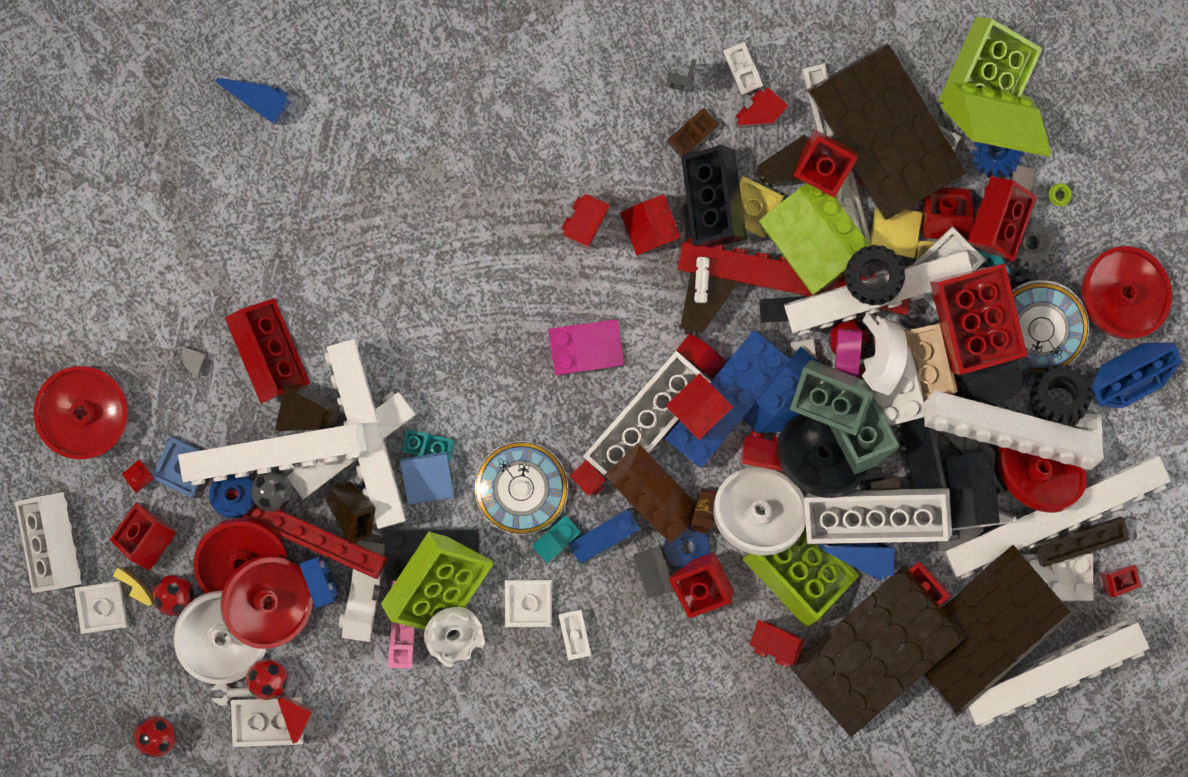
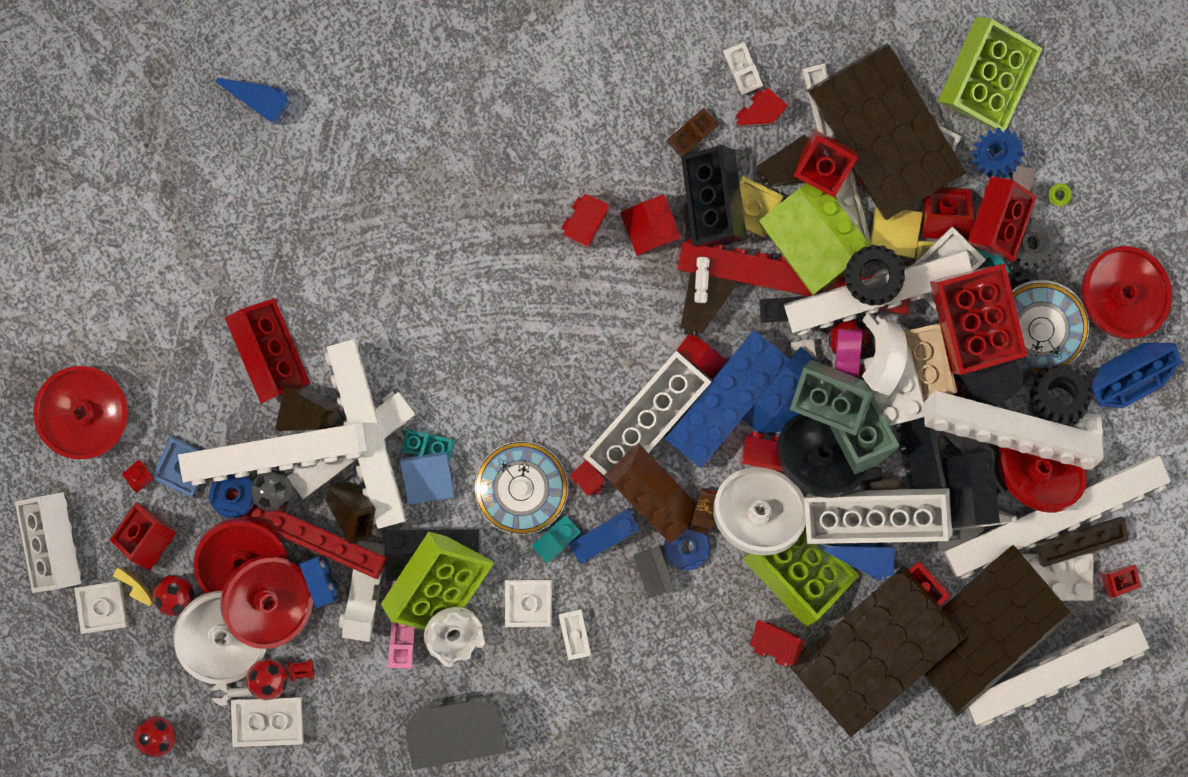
light grey tile [182,347,206,377] -> none
red slope [277,695,314,744] -> none
dark pink slope [548,319,624,376] -> none
dark grey panel [666,59,697,93] -> none
red slope [666,373,733,440] -> none
red slope [668,552,734,618] -> none
lime slope [942,82,1051,157] -> none
none -> red bush [288,659,315,682]
none -> dark grey brick [406,693,507,770]

